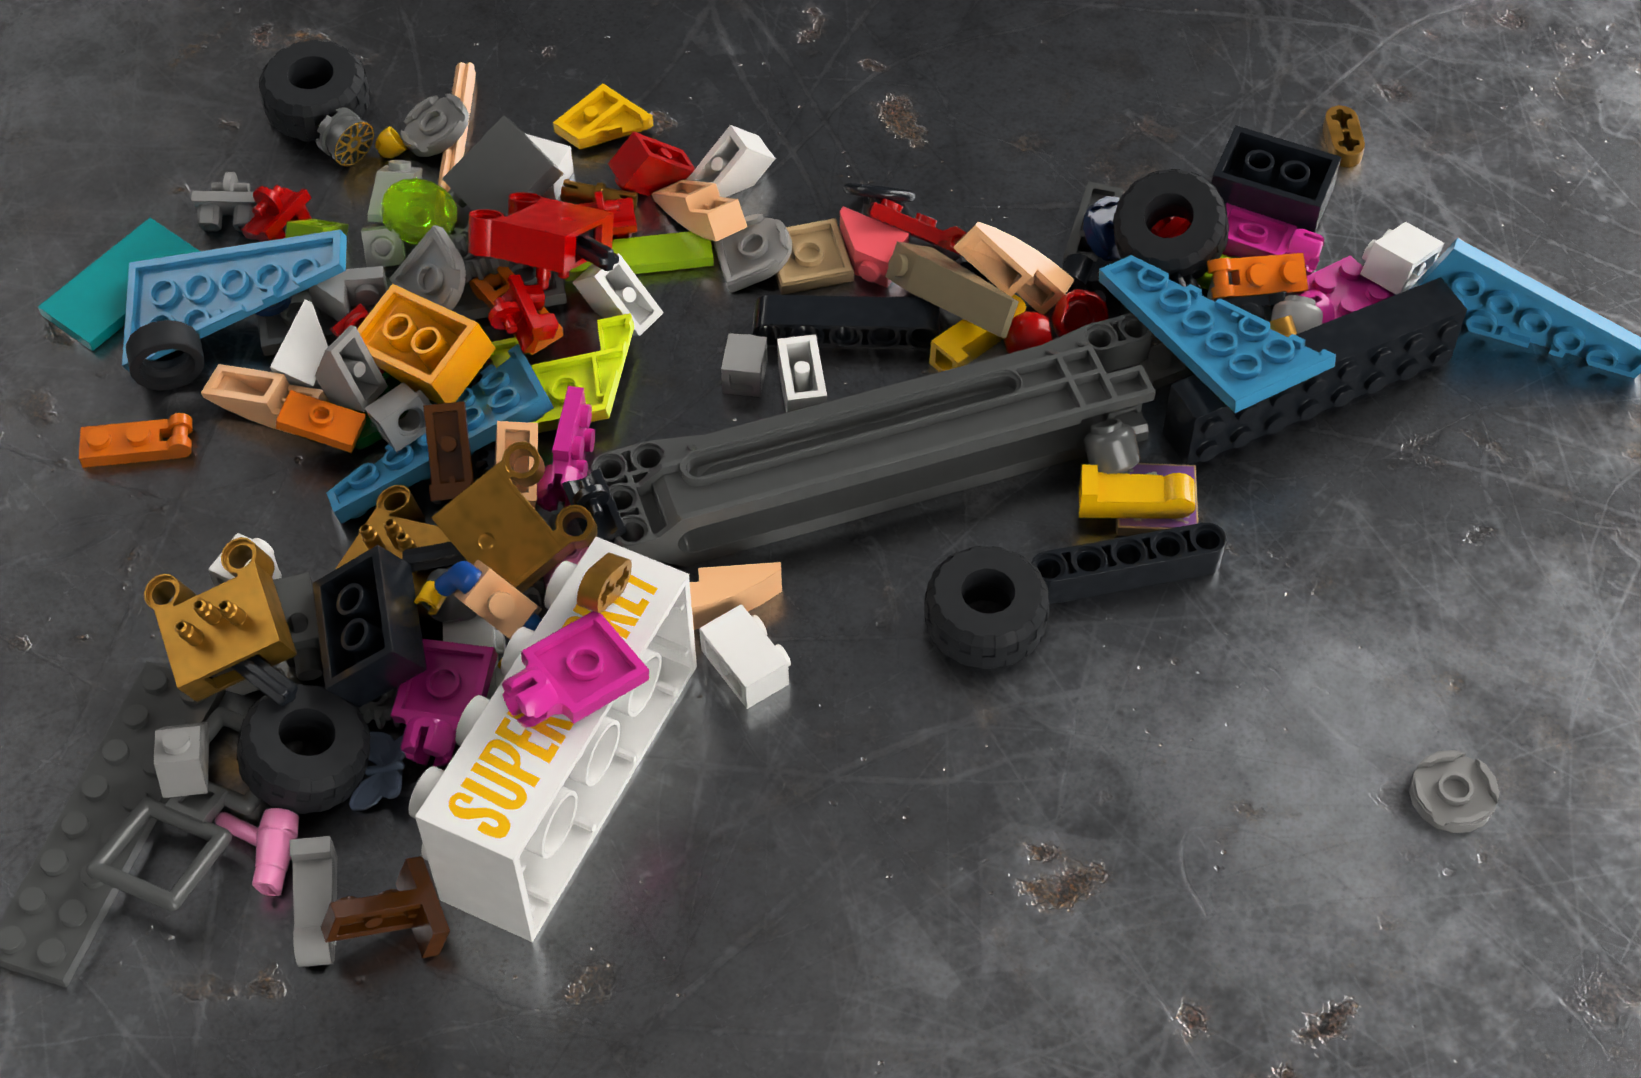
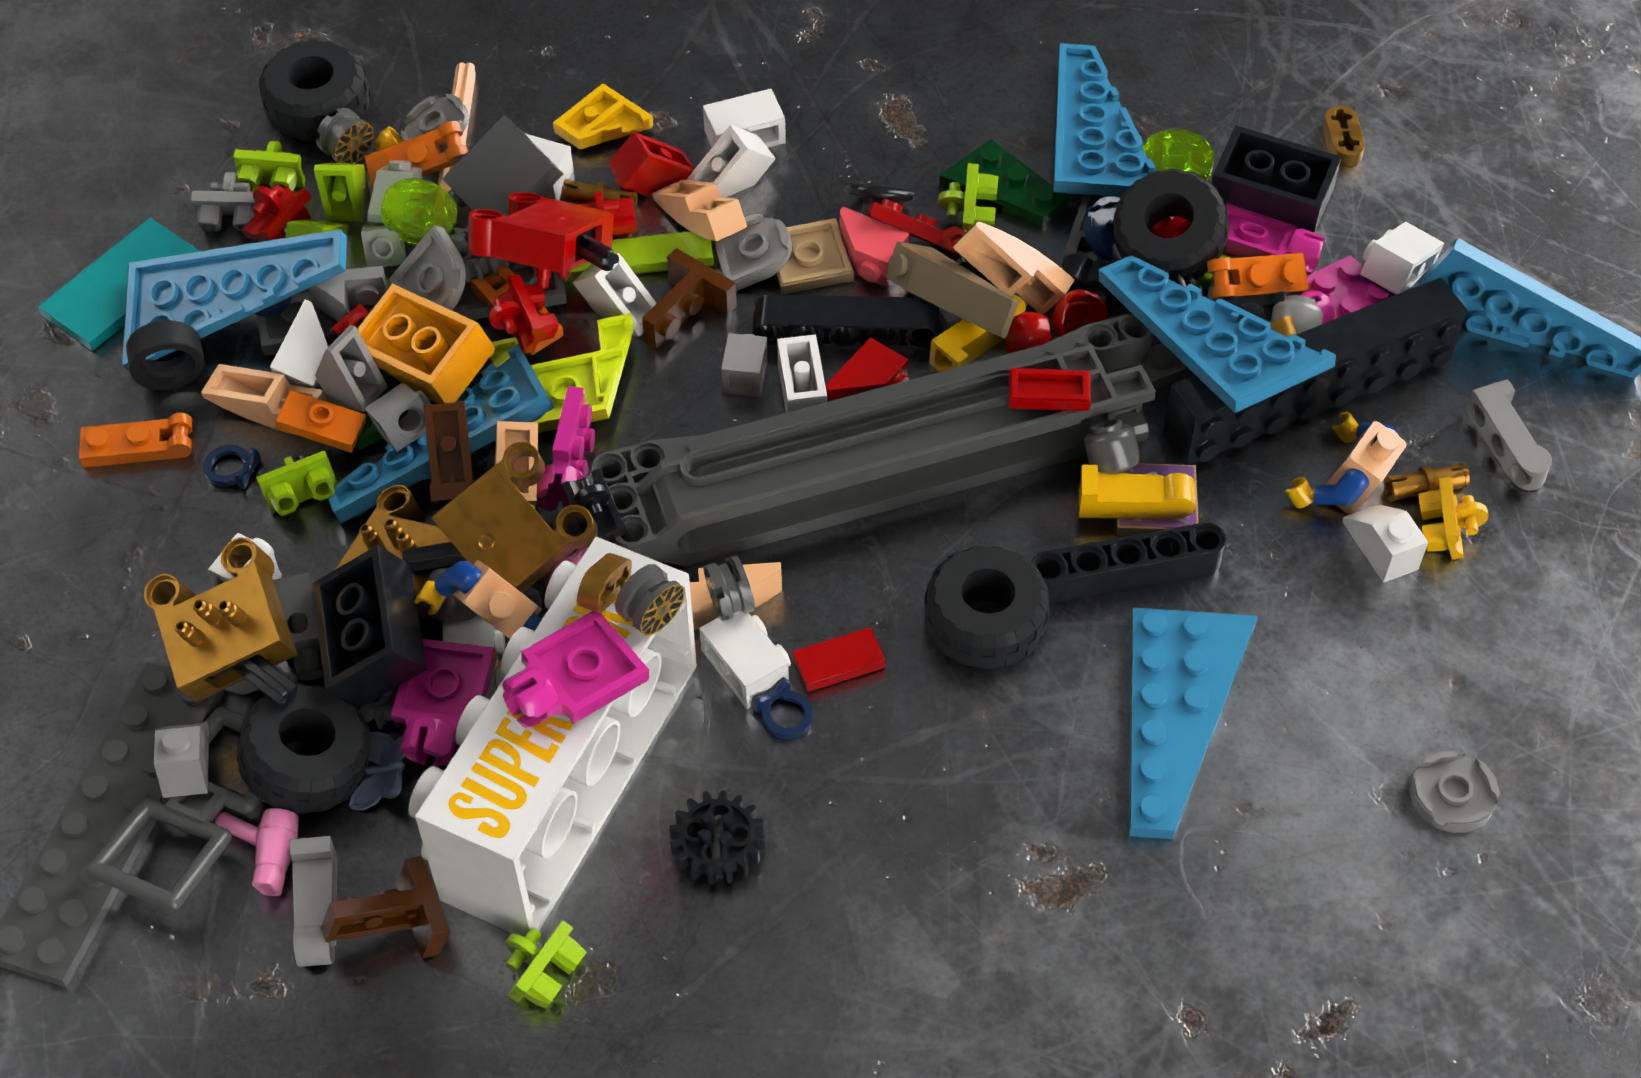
none -> dark blue piece [203,445,261,489]
none -> lime hips [233,140,306,192]
none -> lime hips [256,450,338,516]
none -> lime slope [314,163,369,222]
none -> orange plate [364,121,468,187]
none -> lime hips [505,920,587,1009]
none -> dark grey wheel [615,564,685,636]
none -> reddish brown bracket [642,248,737,349]
none -> black gear [669,790,765,885]
none -> white brick [703,89,786,148]
none -> dark grey wheel [703,555,755,621]
none -> dark blue piece [753,678,813,740]
none -> red tile [793,627,886,692]
none -> red slope [825,337,910,402]
none -> lime hips [937,163,998,232]
none -> dark green wing [939,139,1069,226]
none -> red tile [1009,368,1091,411]
none -> dark azure wing [1053,43,1155,197]
none -> dark azure wing [1129,608,1258,839]
none -> clear neon green tile [1143,129,1214,180]
none -> torso [1285,411,1407,515]
none -> white slope [1342,504,1428,583]
none -> pearl gold pin [1384,462,1470,502]
none -> yellow hips [1418,476,1489,560]
none -> light grey leg [1466,379,1552,491]

